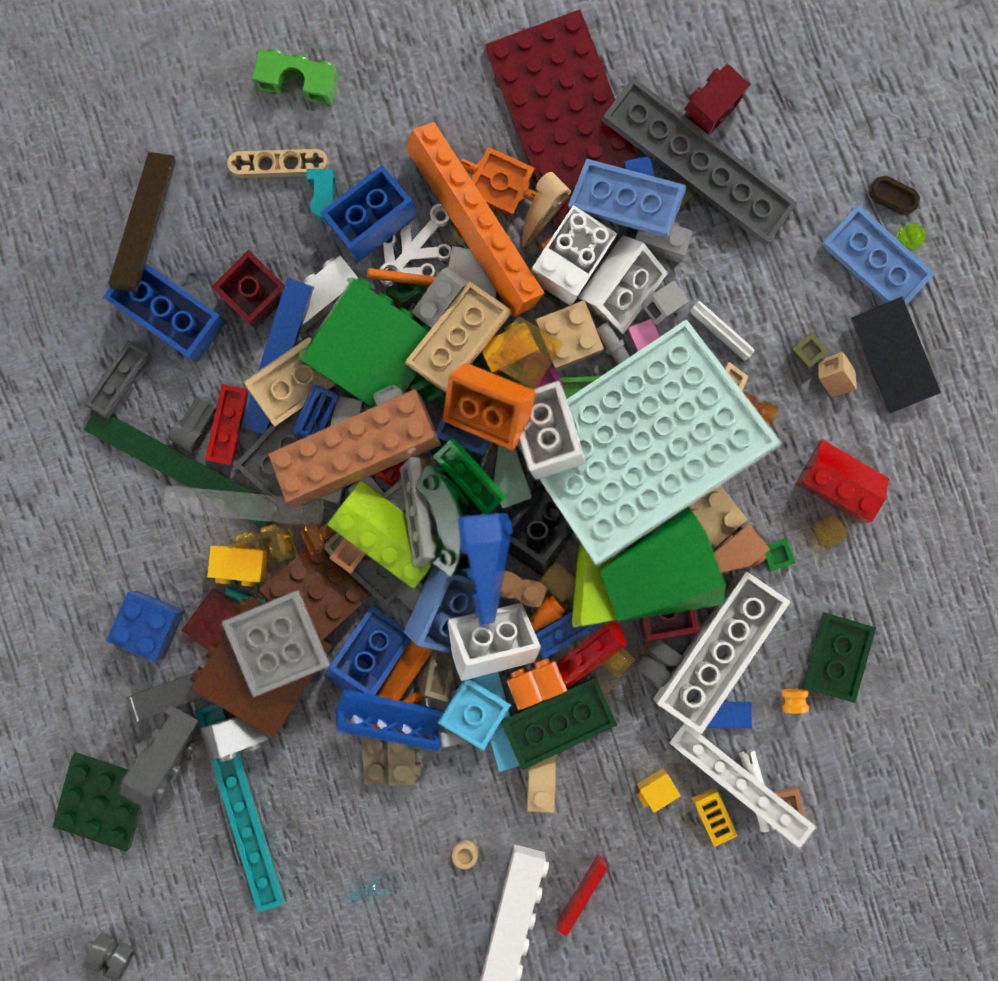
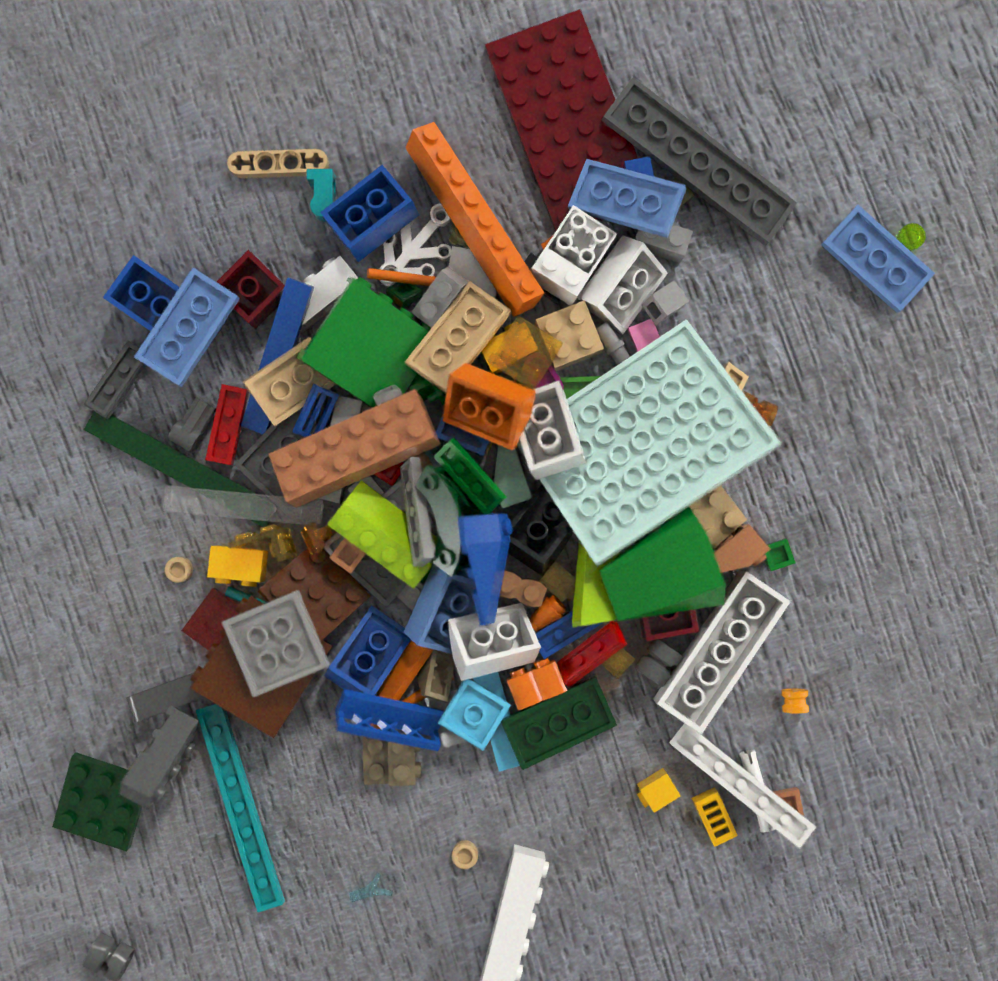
blue brick [106,590,185,662] -> none
dark brown tile [108,152,176,292] -> none
light grey brick [200,716,268,762] -> none
bright green arch [252,49,339,106] -> none
orange plate [461,147,537,217] -> none
tan piece [521,172,571,247] -> none
tan slope [527,755,556,813] -> none
red tile [556,855,608,936] -> none
dark red brick [684,63,750,135] -> none
white axle [690,301,754,360] -> none
blue tile [706,701,752,728] -> none
olive plate [790,332,829,369] -> none
red slope [795,439,889,523] -> none
dark green plate [802,612,876,703] -> none
clear yellow tile [811,513,849,549] -> none
tan panel [818,352,857,397] -> none
black tile [851,296,941,413] -> none
dark brown tile [869,176,920,215] -> none
none -> medium blue plate [134,268,240,387]
none -> tan tile [165,557,193,583]

